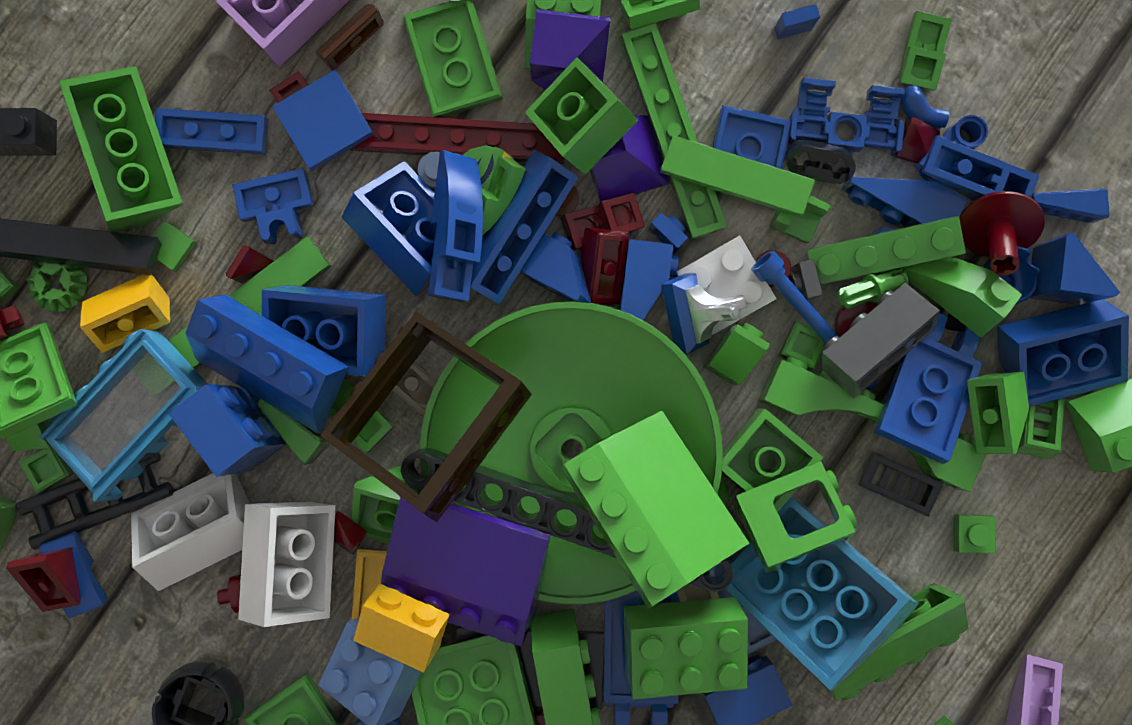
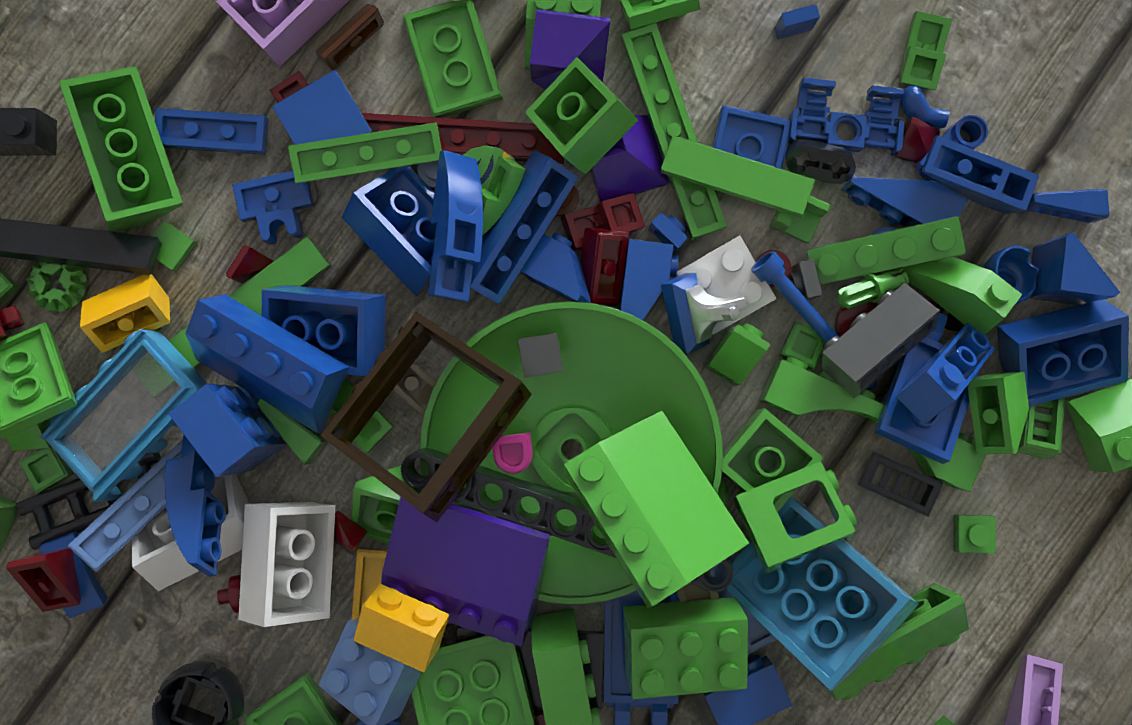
dark red piece [959,191,1045,275] -> none
none -> medium blue tile [68,440,183,572]
none -> blue slope [165,434,225,577]
none -> bright green plate [288,122,442,183]
none -> dark pink tile [492,432,533,474]
none -> dark grey tile [518,333,564,377]
none -> blue slope [896,323,995,424]

